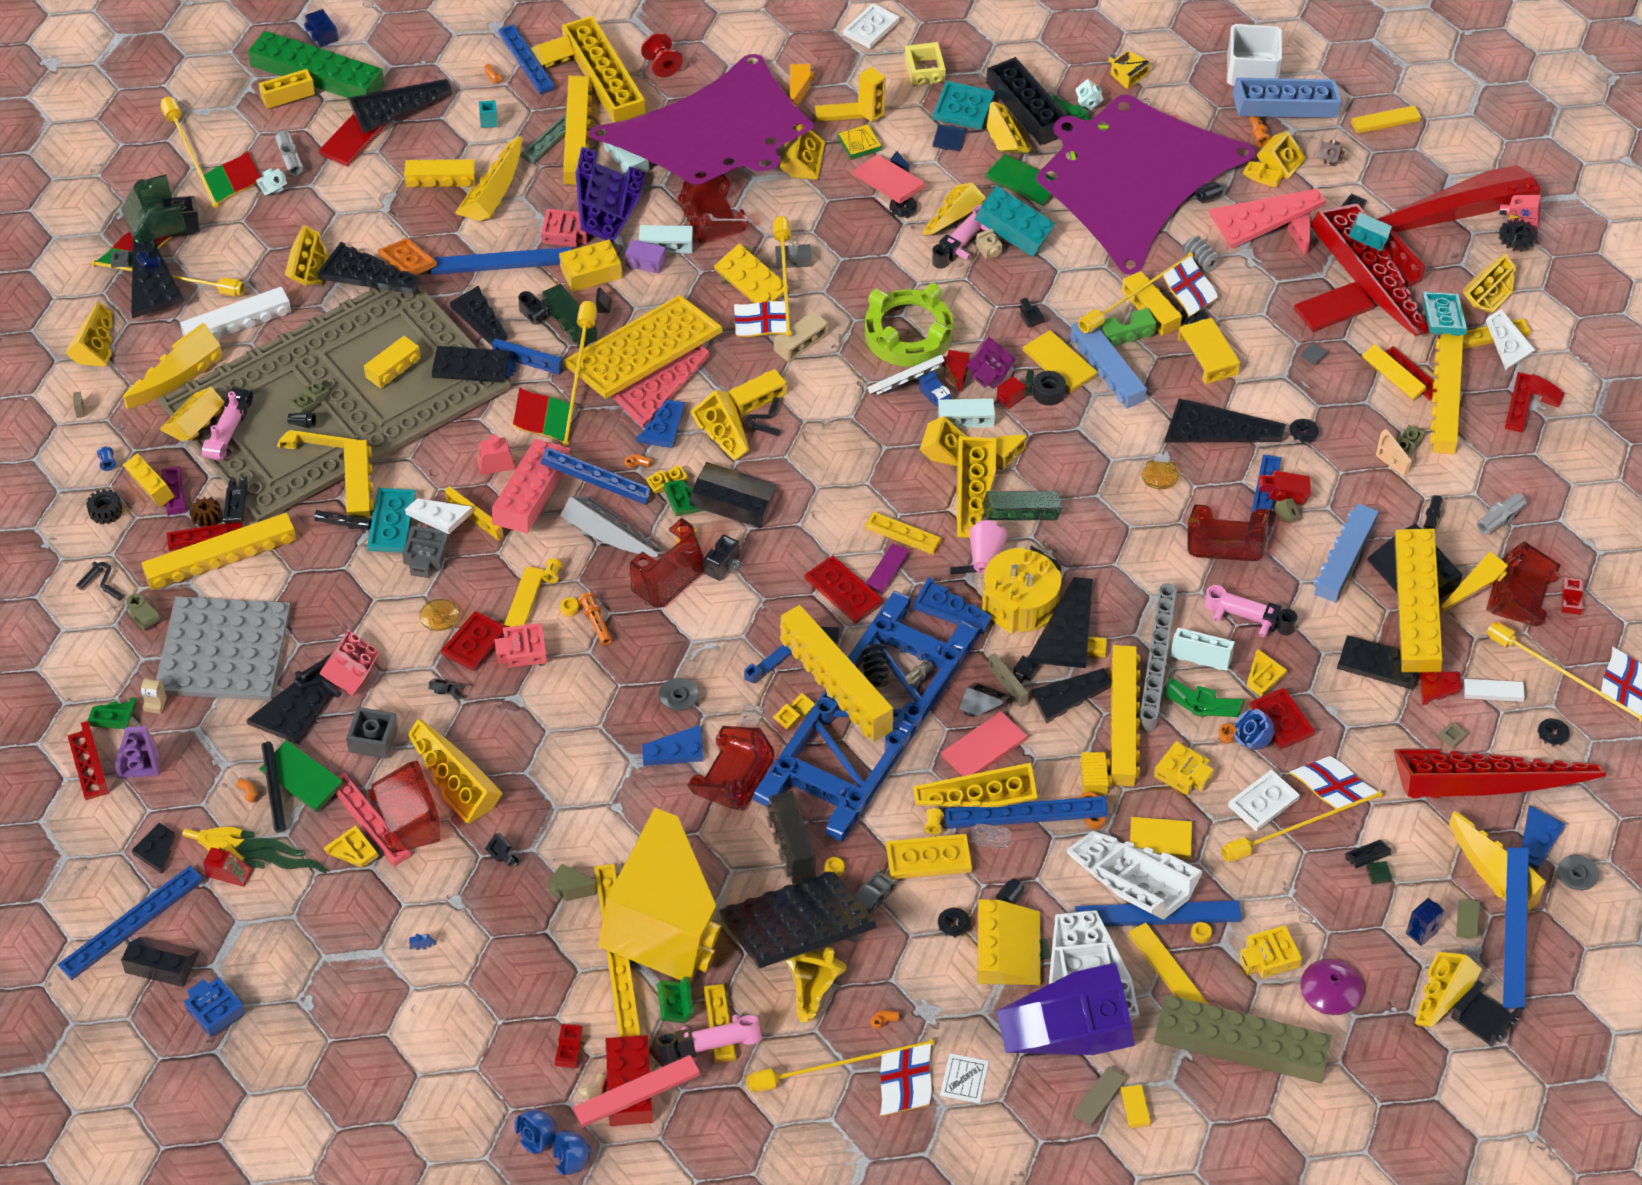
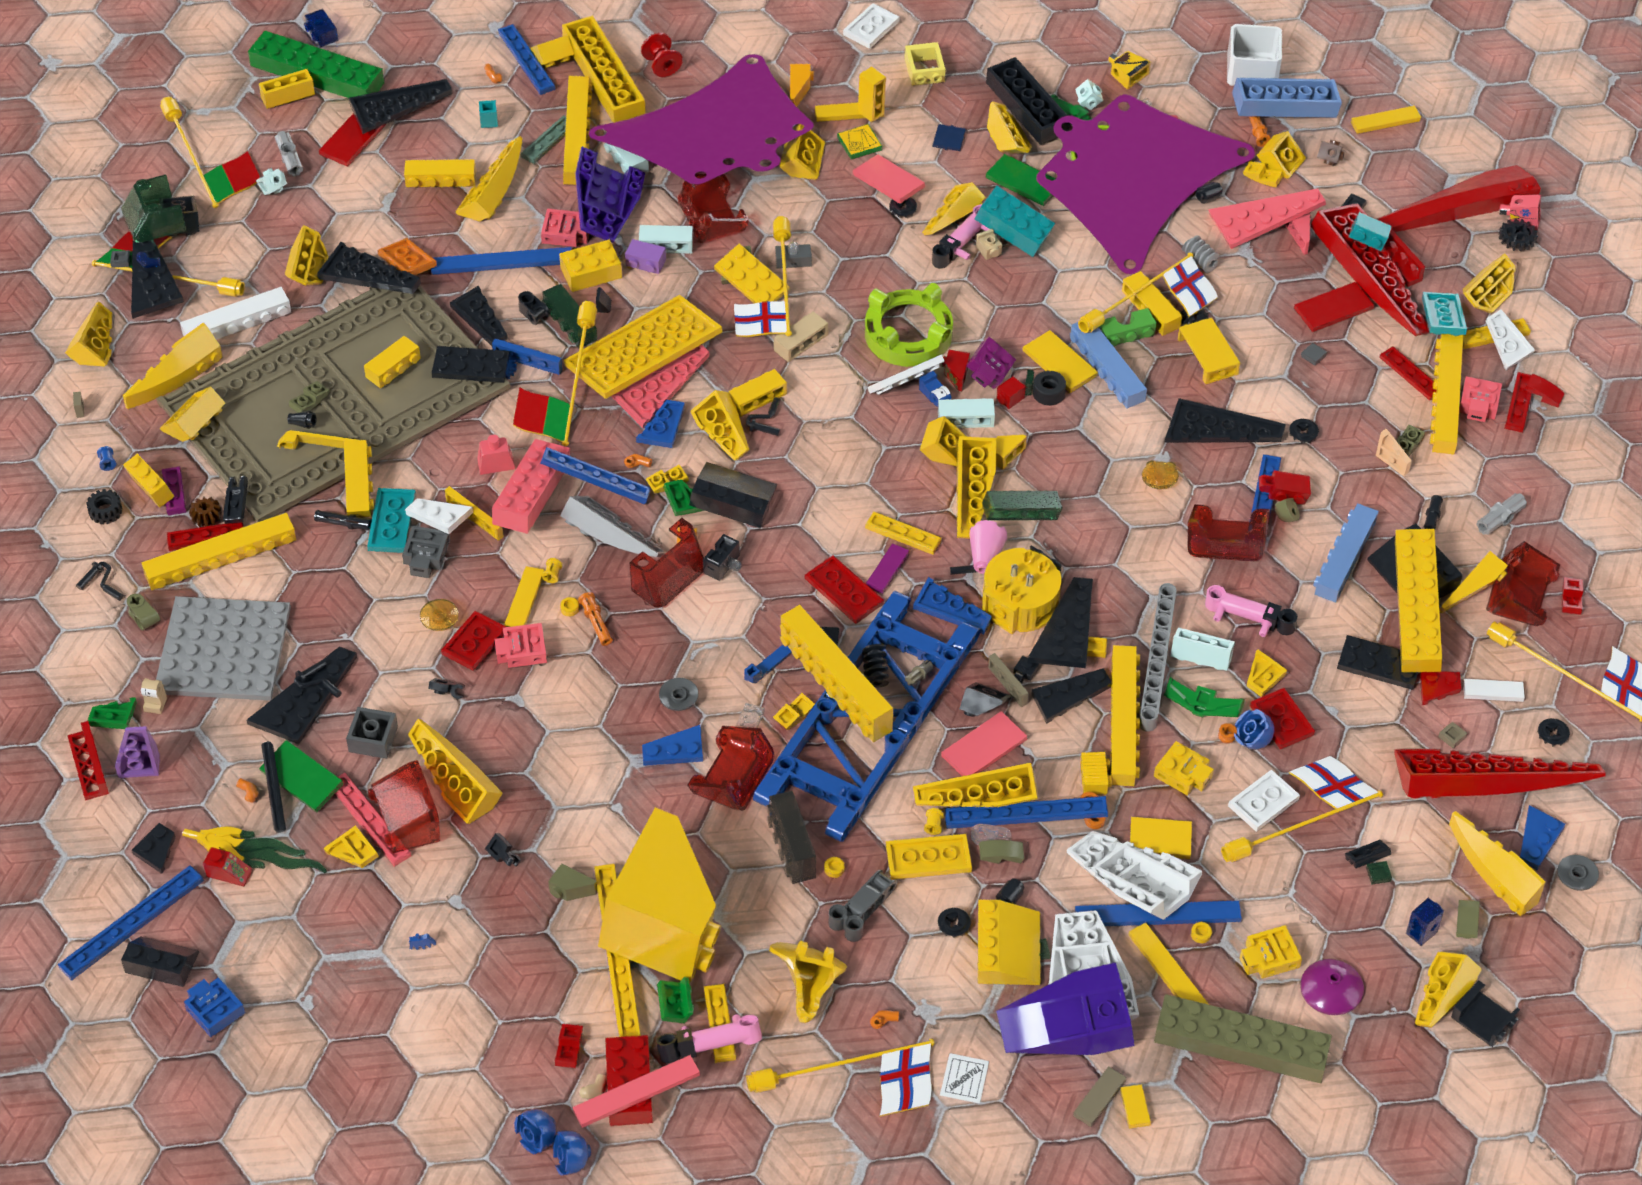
bright pink piece [202,387,253,461] -> none
coral slope [319,630,380,696] -> none
black plate [719,872,877,969] -> none
dark blue piece [890,151,910,173] -> none
teal plate [933,81,995,130] -> none
black plate [1019,298,1044,328] -> none
yellow tile [1362,343,1426,401] -> none
blue tile [1503,848,1529,1010] -> none
none -> olive slope [979,840,1024,864]
none -> coral piece [1459,376,1502,422]

